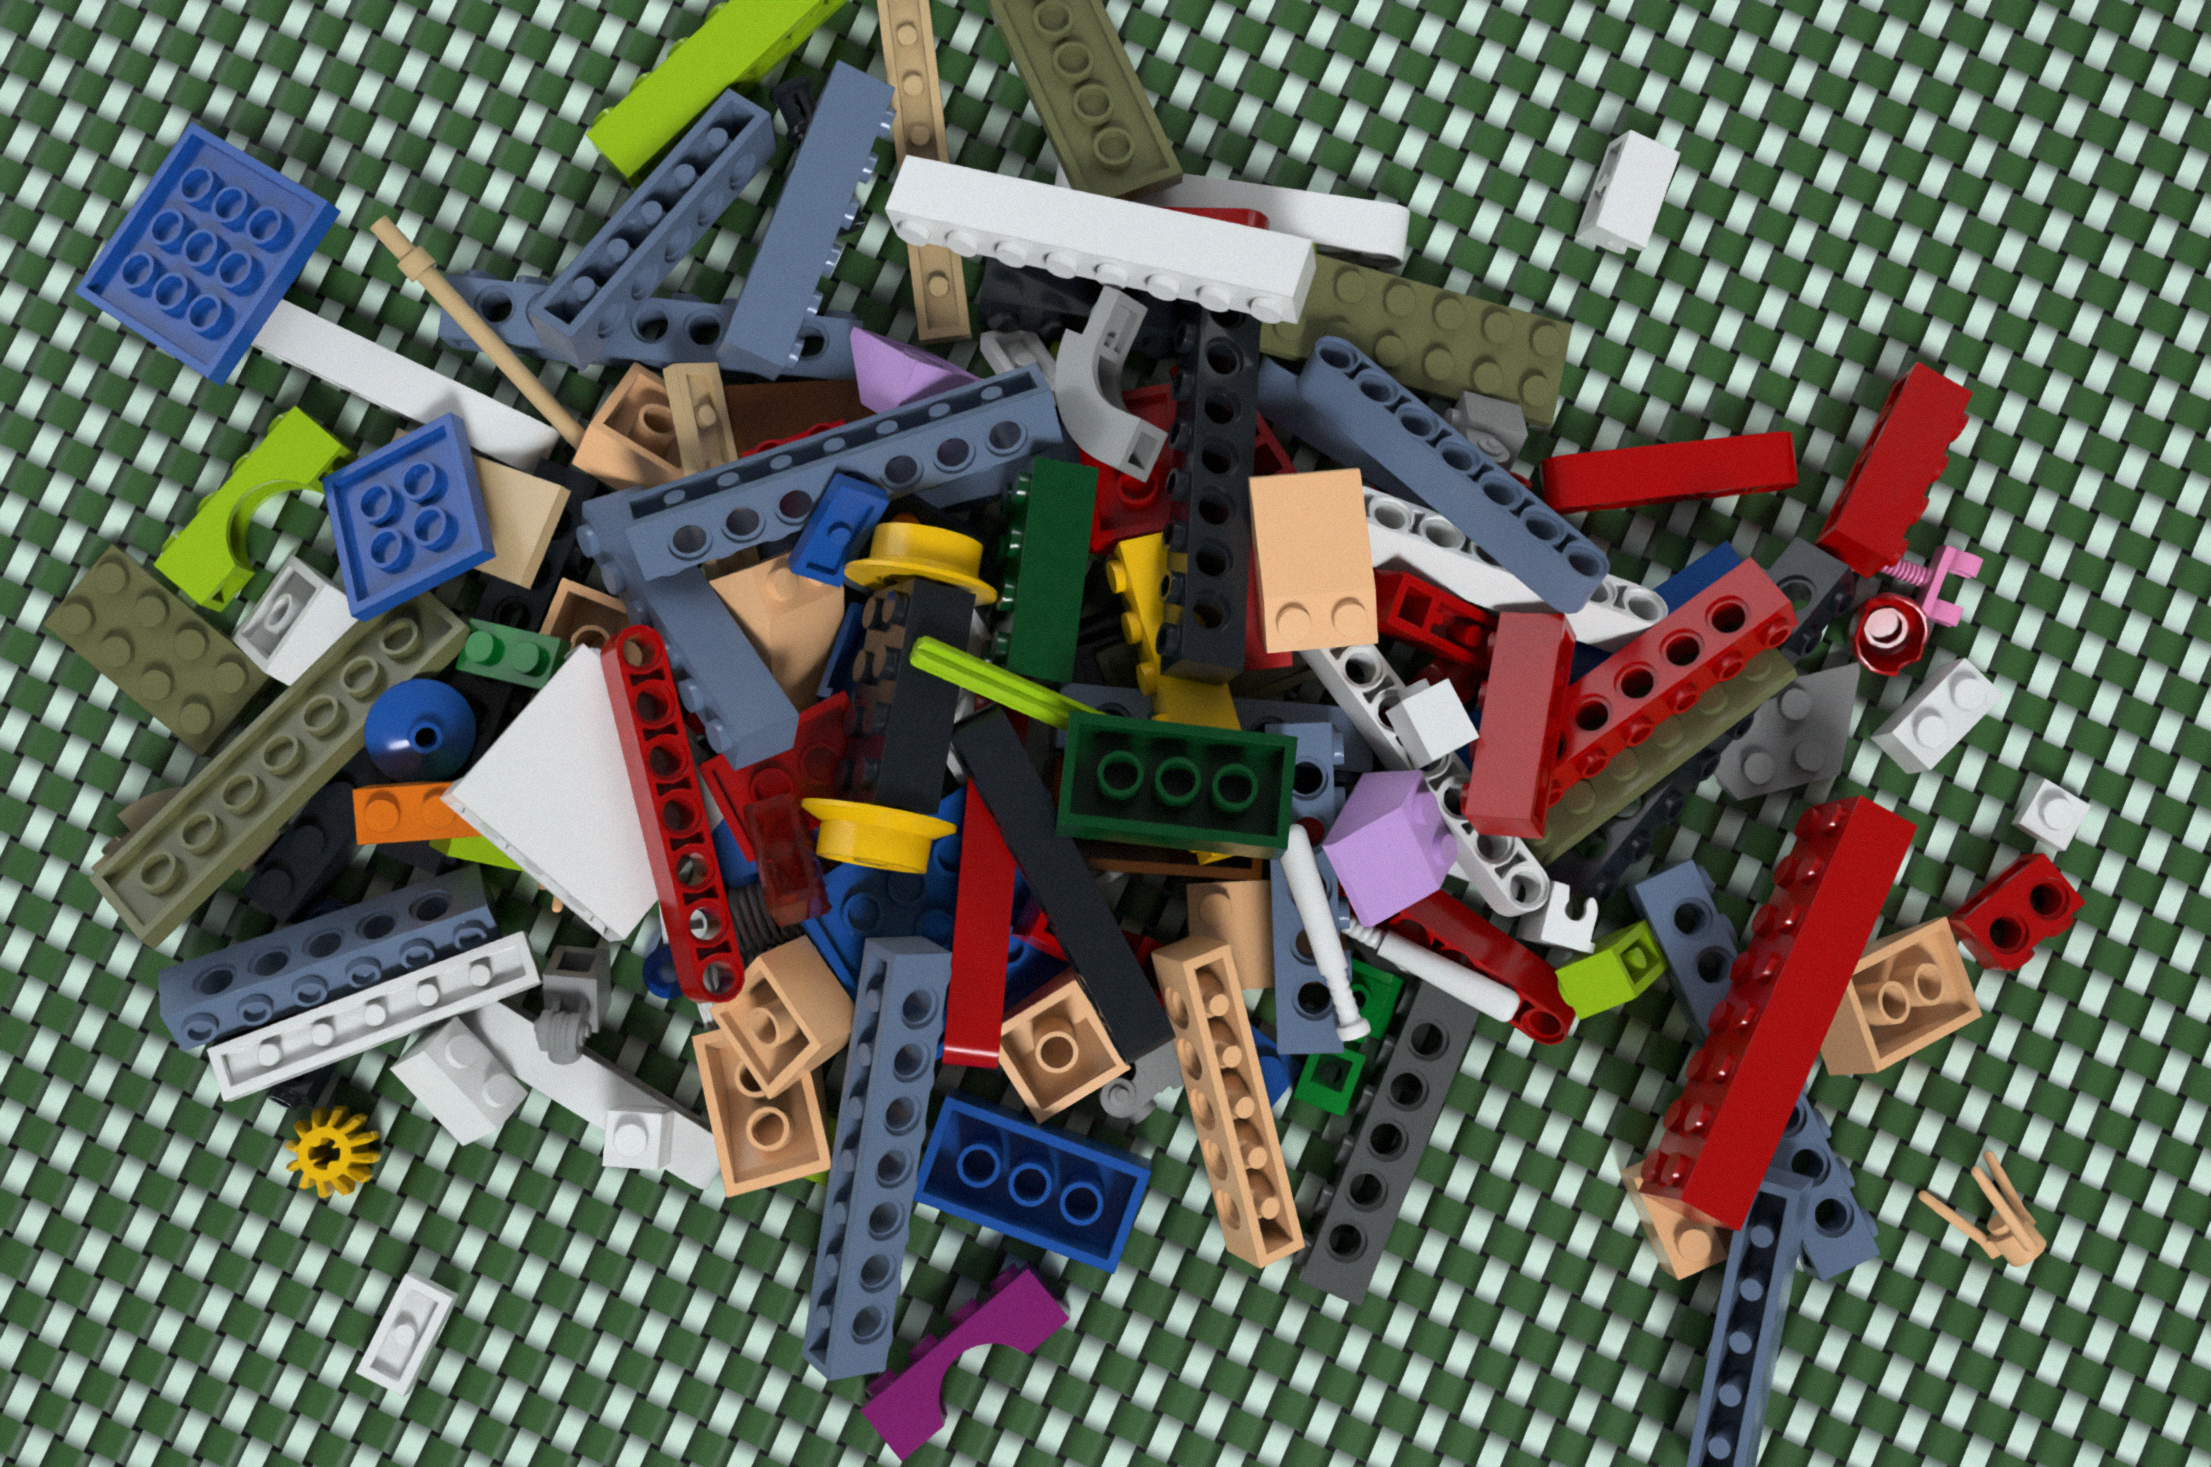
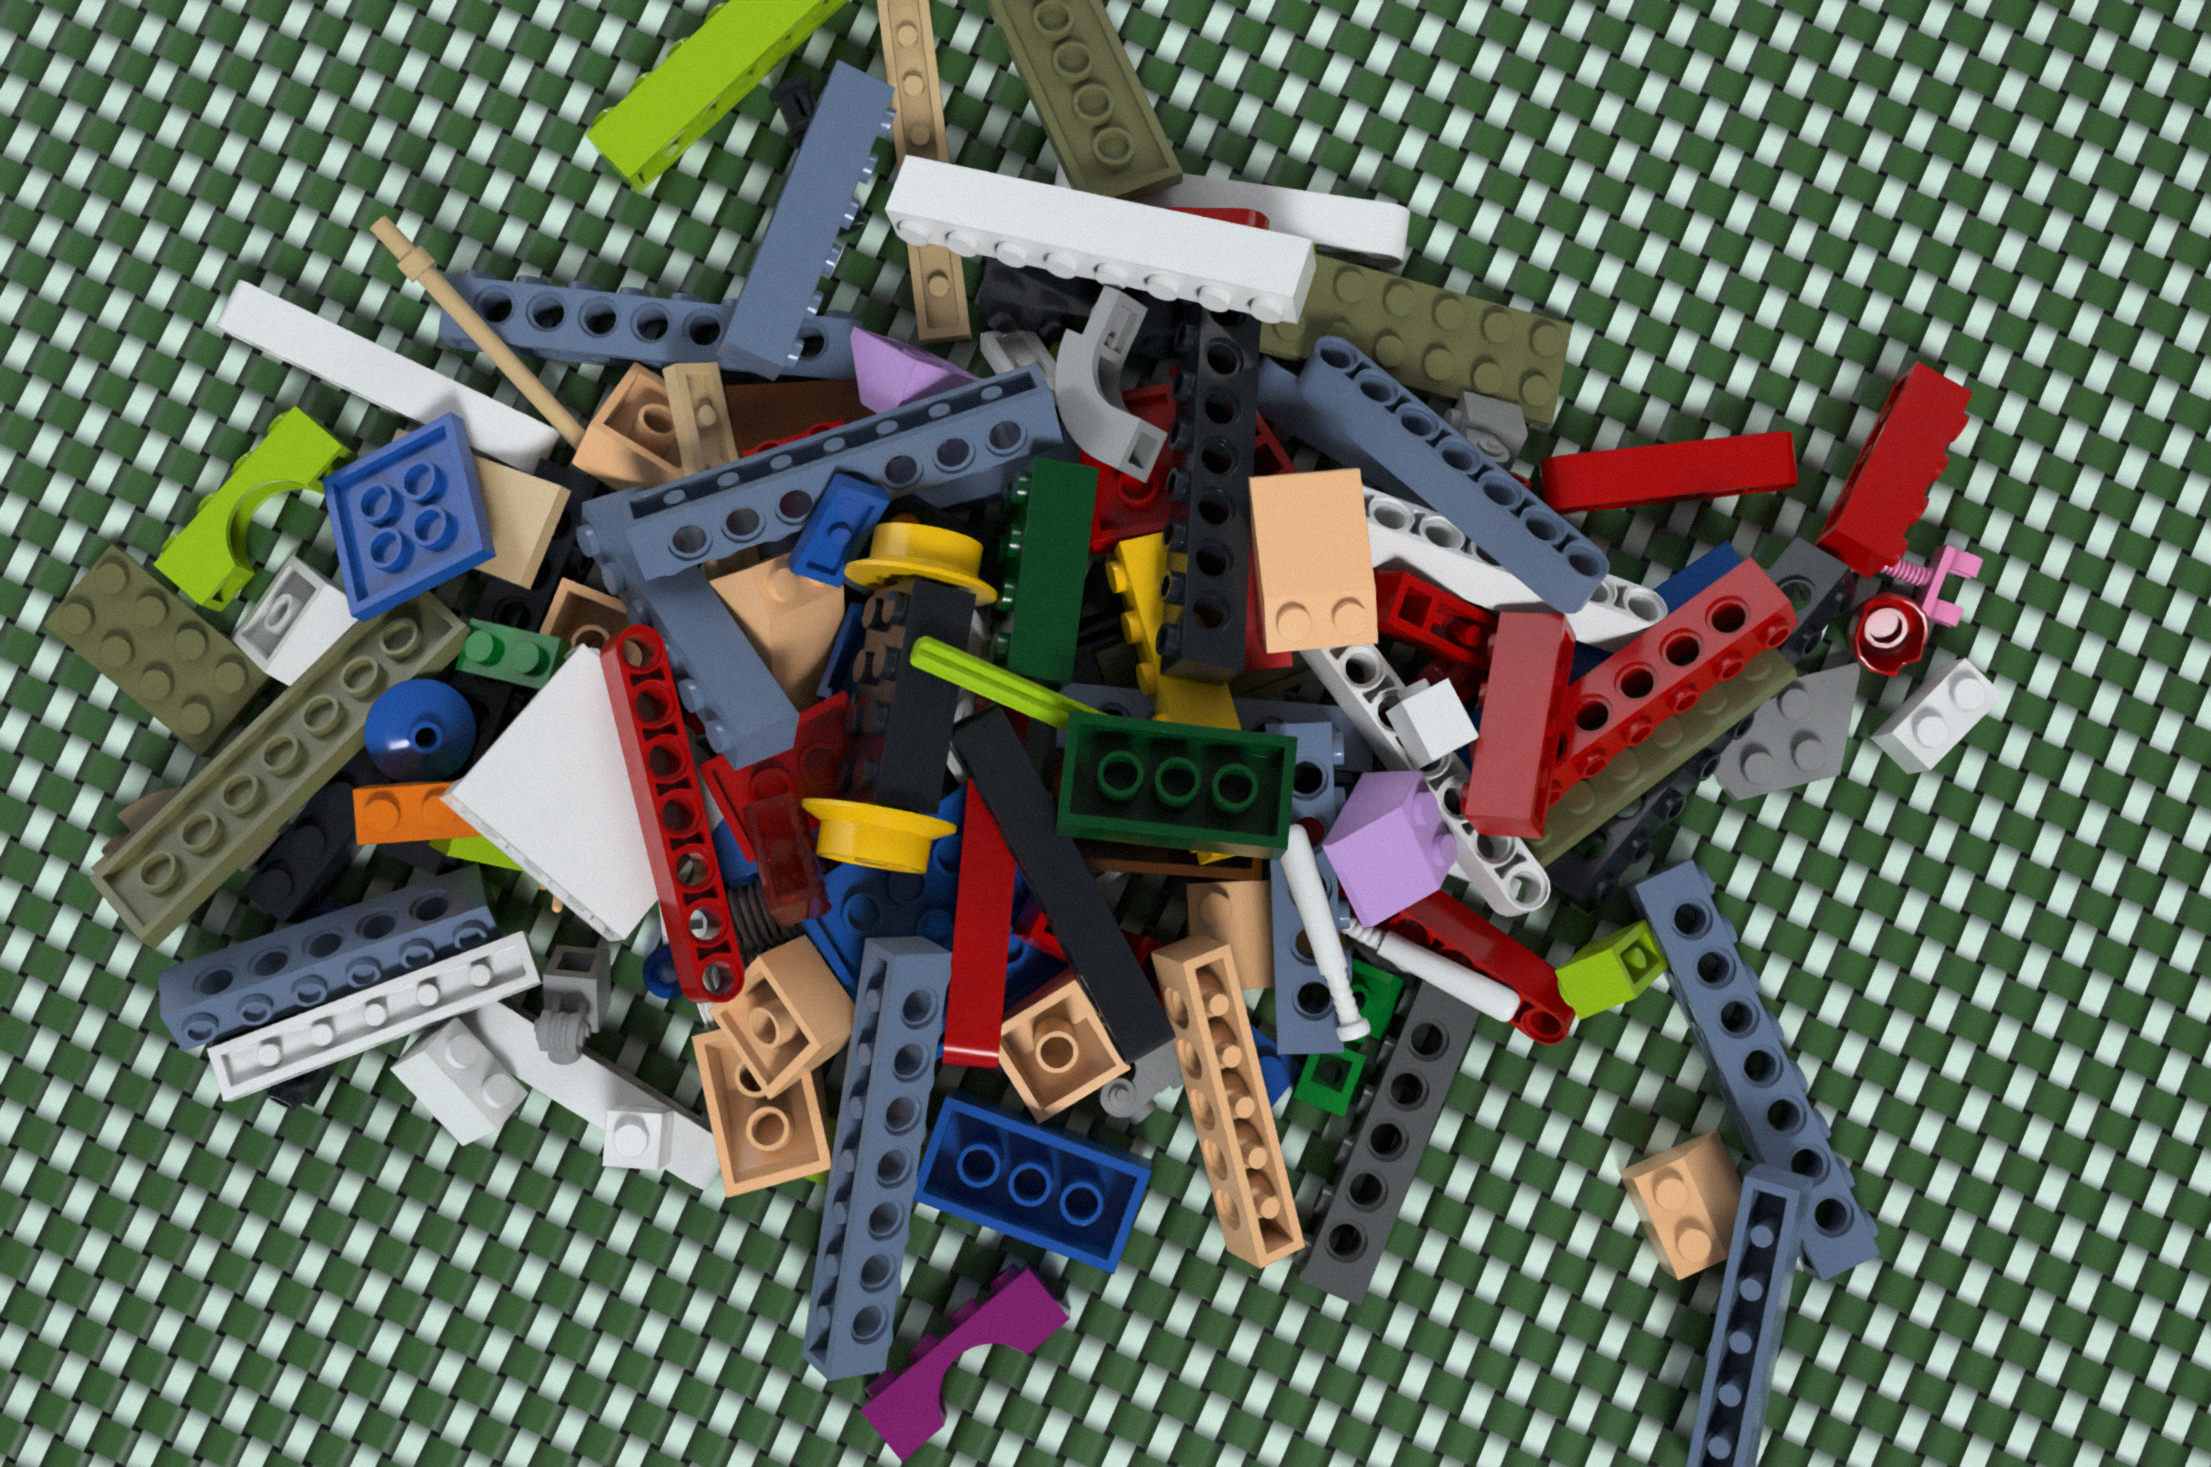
blue plate [74,121,341,387] -> none
yellow gear [284,1105,382,1198] -> none
white plate [355,1271,459,1397] -> none
sand blue brick [528,88,777,372] -> none
white hinge [1515,881,1598,954] -> none
white hinge [1575,130,1680,254] -> none
red brick [1638,795,1918,1231] -> none
light nougat slope [1820,916,1982,1076] -> none
light nougat plant [1918,1151,2047,1267] -> none
red brick [1947,853,2086,972] -> none
white plate [2011,779,2091,851] -> none

